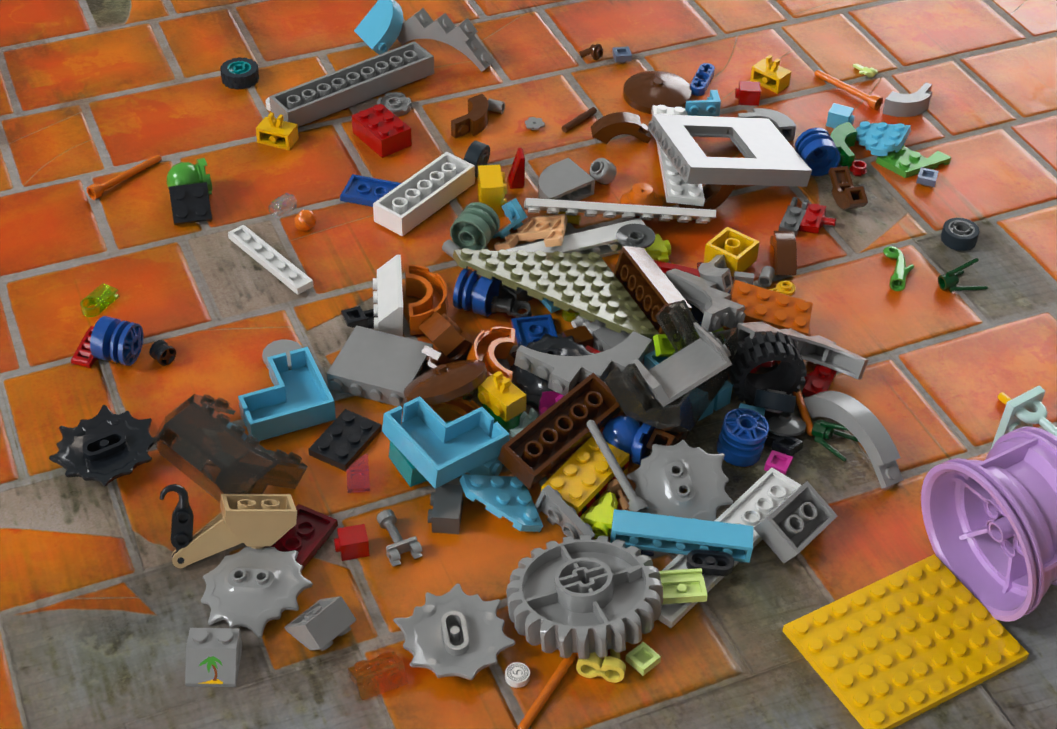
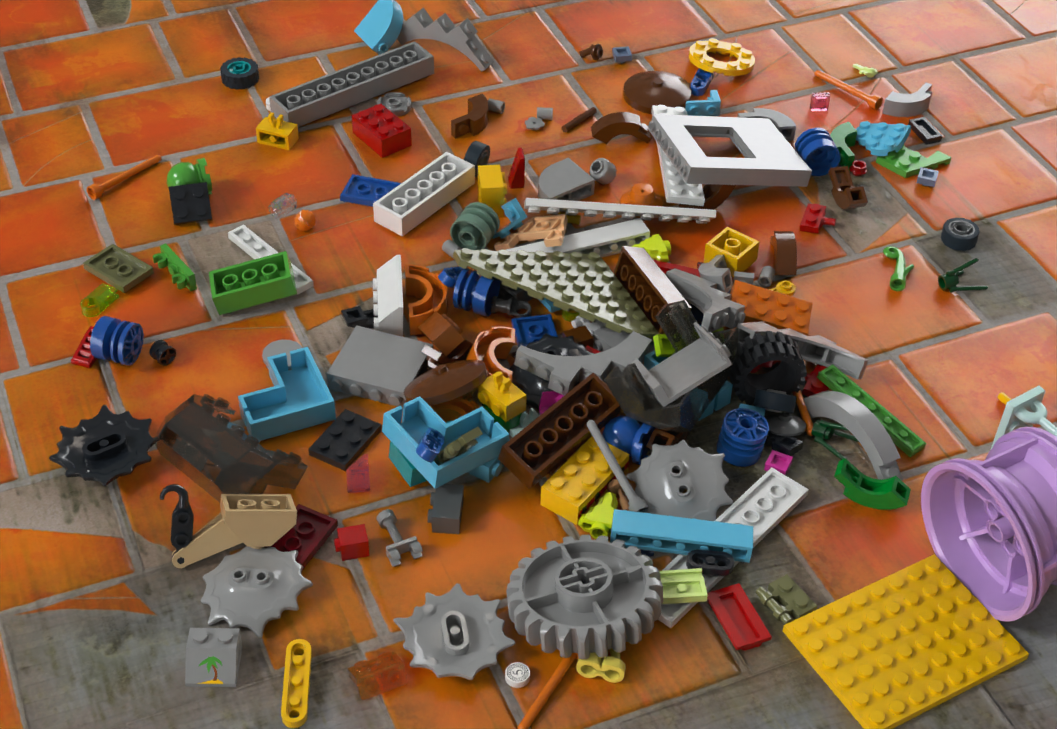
light grey slope [284,596,356,651] -> none
medium azure plate [459,474,543,532] -> none
light grey wing [535,485,595,540] -> none
dark grey dish [616,224,655,248] -> none
yellowish green plate [625,642,661,676] -> none
red brick [735,81,761,106] -> none
yellow brick [750,55,791,94] -> none
light grey brick [754,481,837,563] -> none
dark grey hinge [778,197,809,237] -> none
medium azure brick [826,103,855,128] -> none
none -> olive plate [83,244,154,293]
none -> bright green plate [153,243,197,291]
none -> bright green brick [209,251,297,315]
none -> yellow plate [281,639,312,728]
none -> blue beam [416,428,445,462]
none -> olive plate [434,427,483,466]
none -> blue beam [438,267,464,288]
none -> light grey hinge [537,107,553,120]
none -> yellow plate [689,38,755,76]
none -> red piece [707,583,772,650]
none -> olive plate [756,574,817,624]
none -> clear pink plate [810,92,830,111]
none -> bright green tile [817,364,926,457]
none -> green arch [834,458,911,510]
none -> black tile [908,117,942,145]

